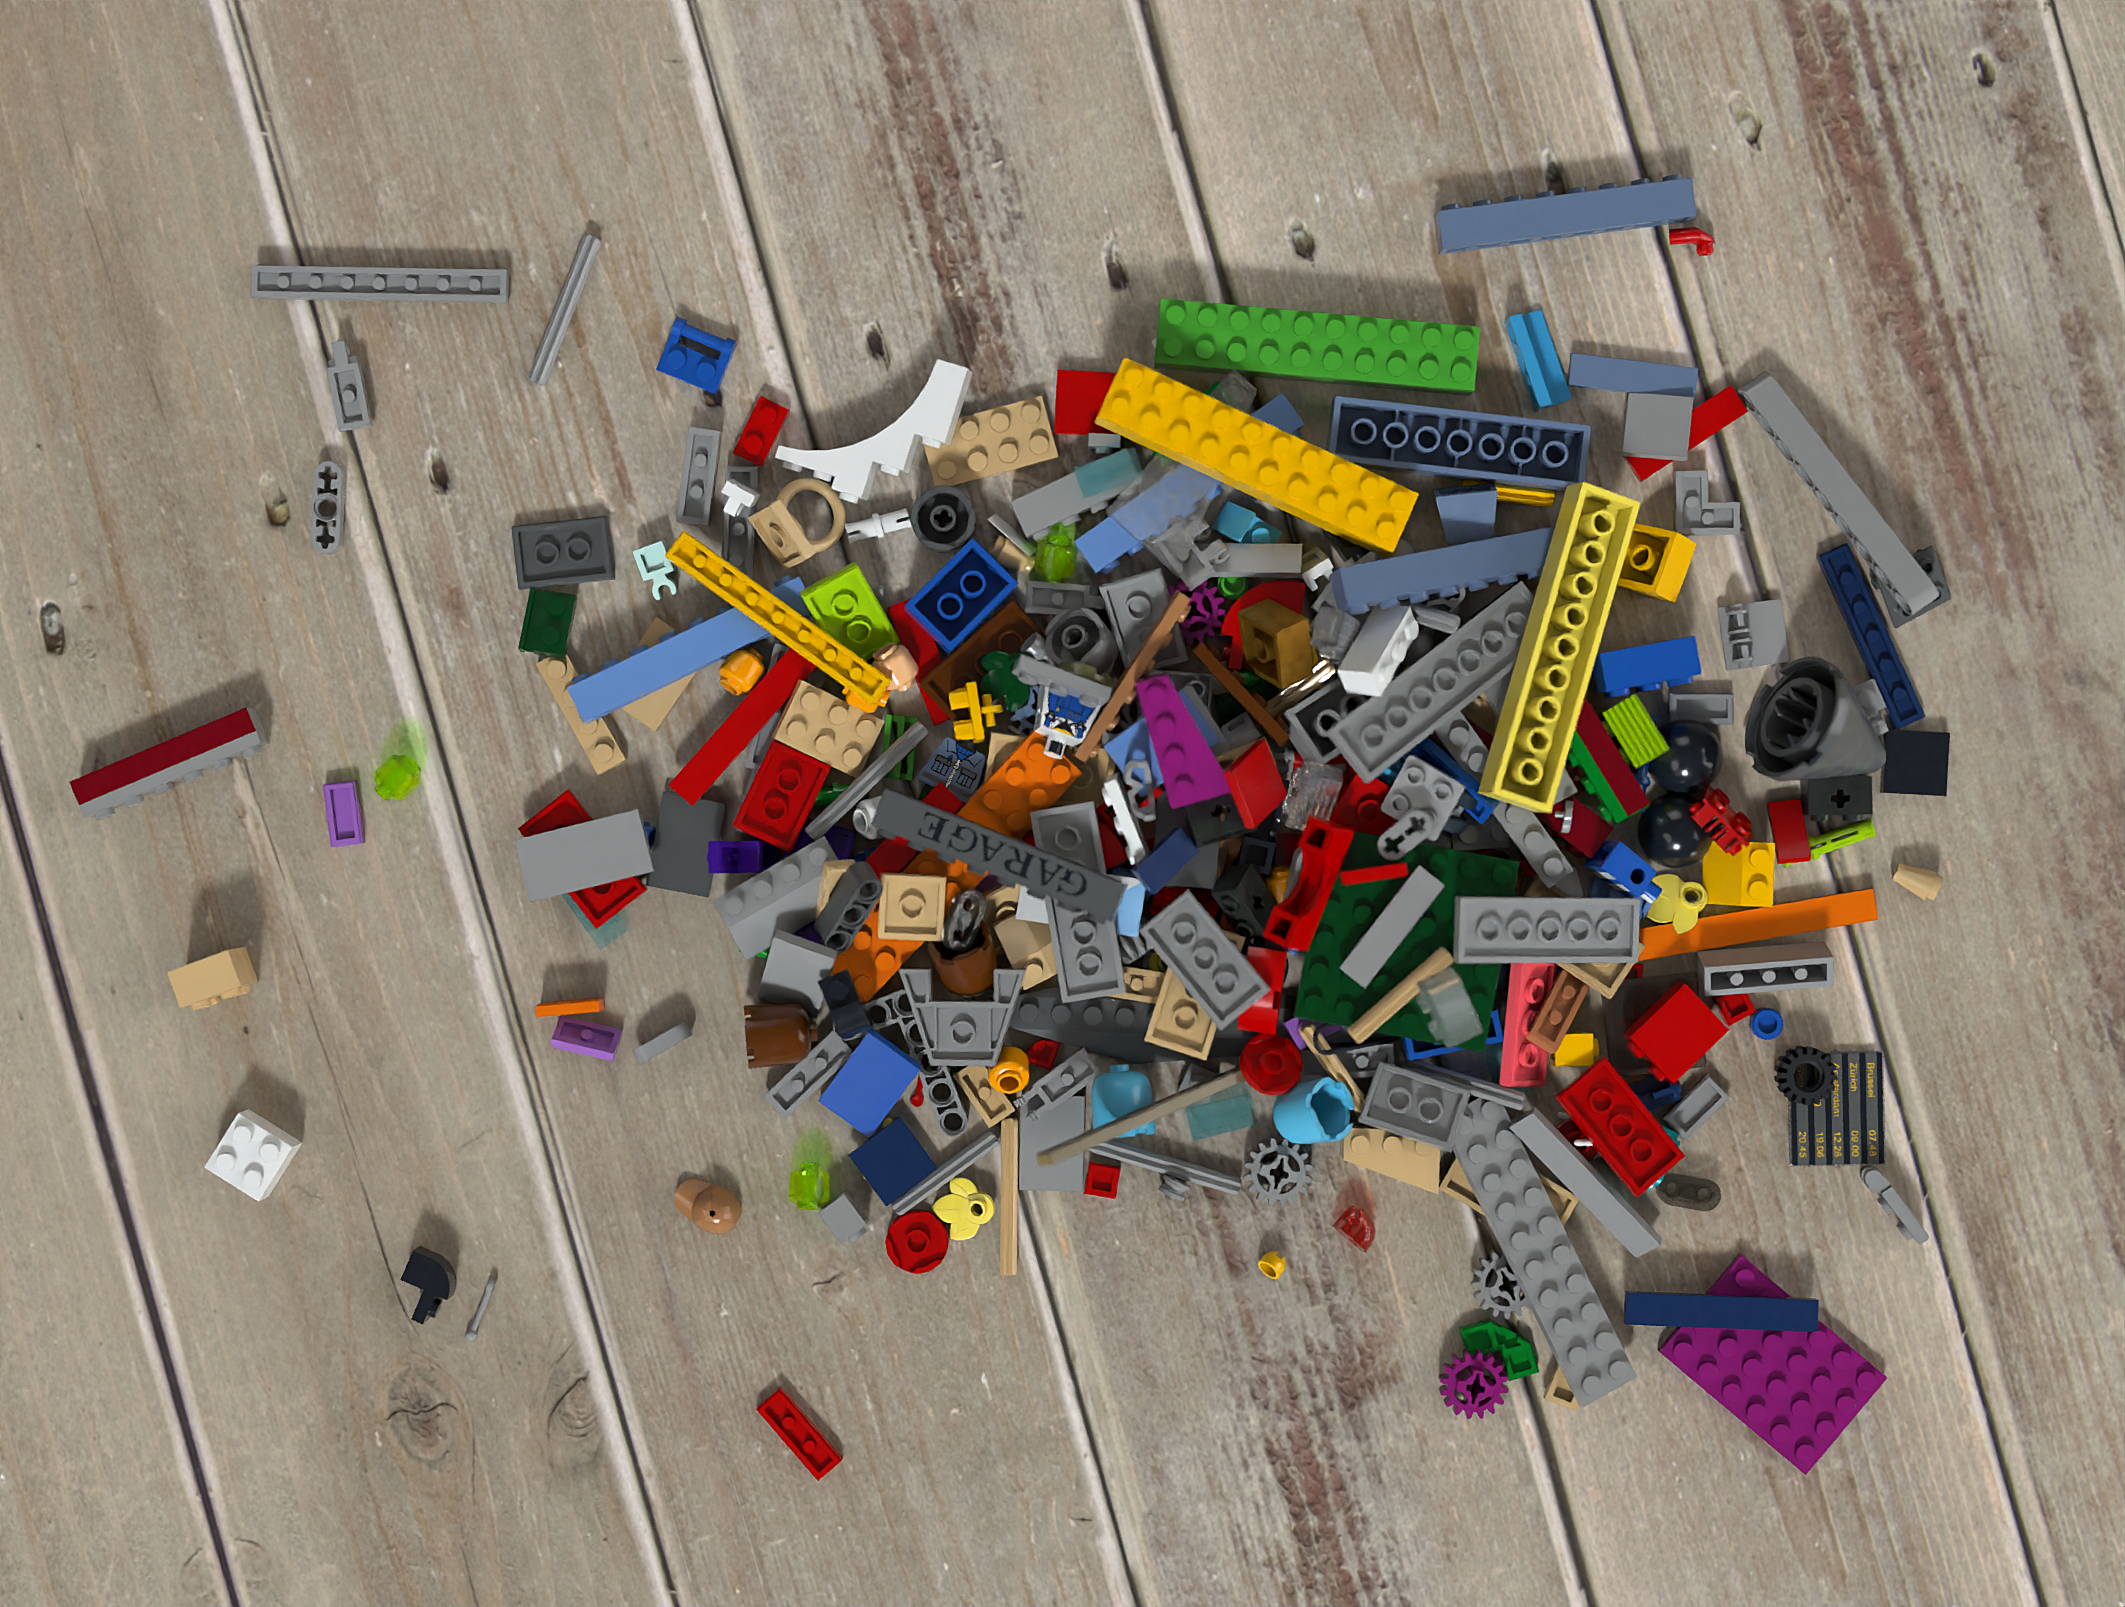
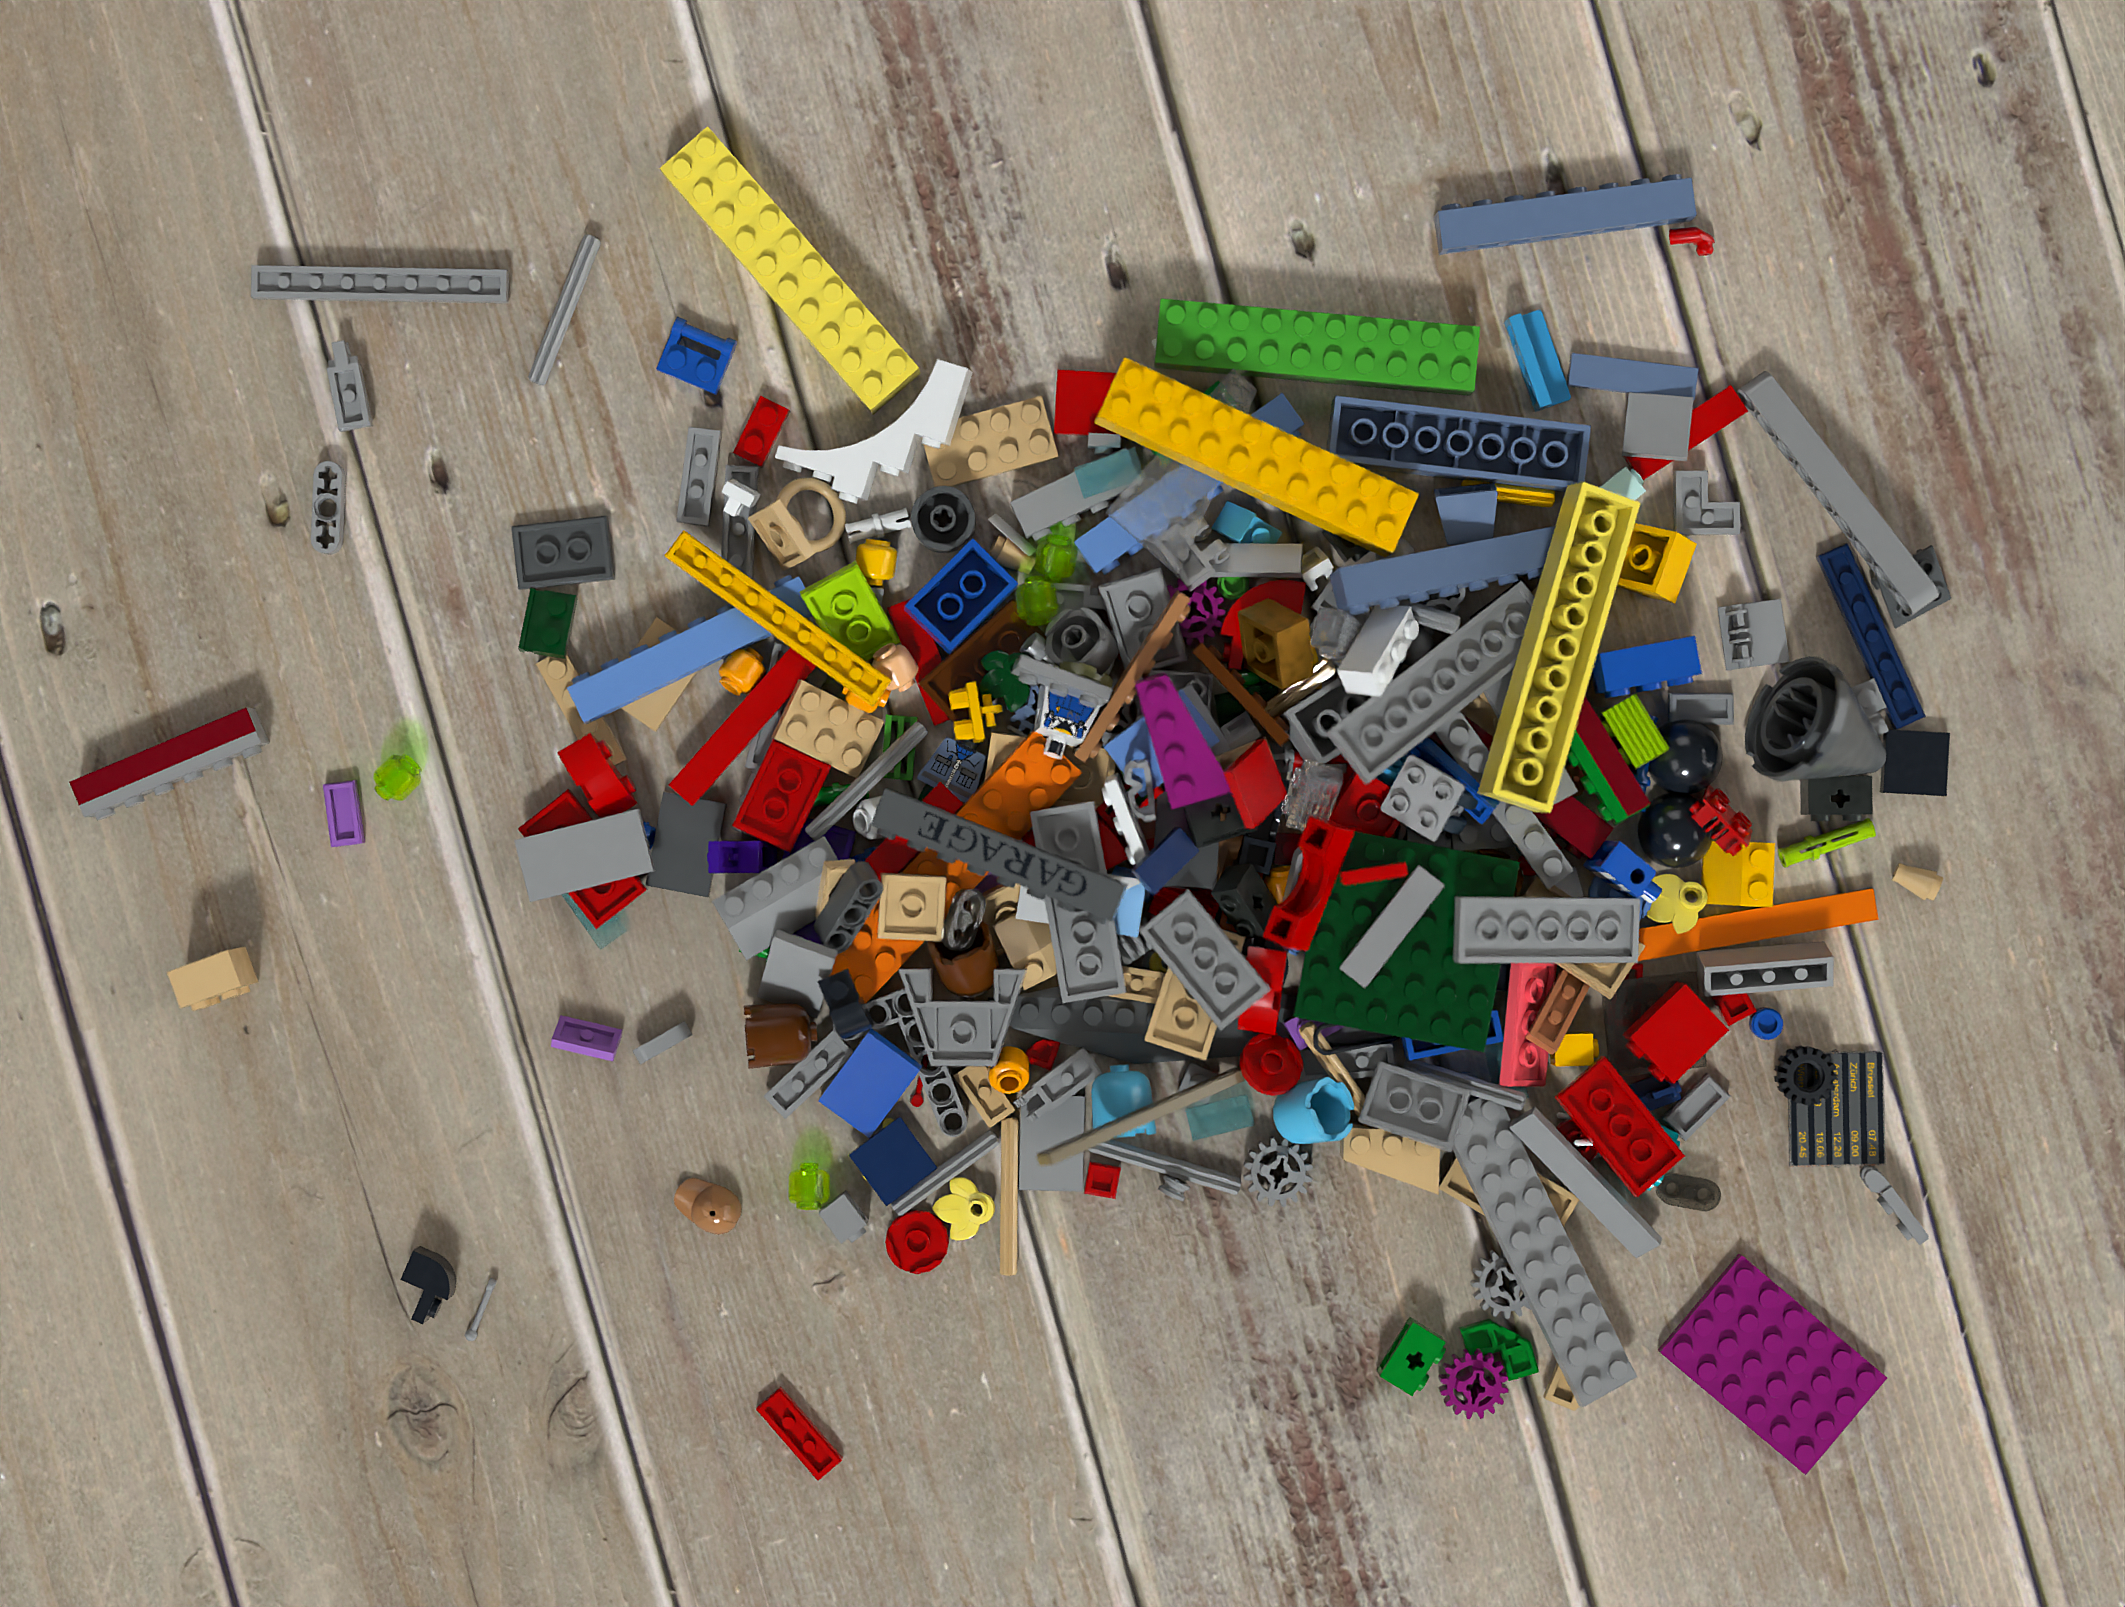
white brick [204,1109,302,1202] -> none
orange tile [535,997,605,1017] -> none
light aqua plate [632,539,678,600] -> none
yellow hinge [1258,1251,1286,1279] -> none
clear red piece [1333,1206,1376,1253] -> none
tan axle [1348,947,1453,1043] -> none
light grey beam [1378,810,1434,860] -> none
clear brick [1416,966,1484,1049] -> none
light grey piece [1554,800,1573,833] -> none
dark blue tile [1624,1291,1819,1332] -> none
red tile [1767,799,1811,864] -> none
none -> red brick [557,733,638,818]
none -> light yellow brick [659,126,921,415]
none -> yellow head [855,539,897,586]
none -> clear neon green head [1015,576,1059,626]
none -> green brick [1376,1316,1446,1396]
none -> light aqua brick [1599,467,1646,500]

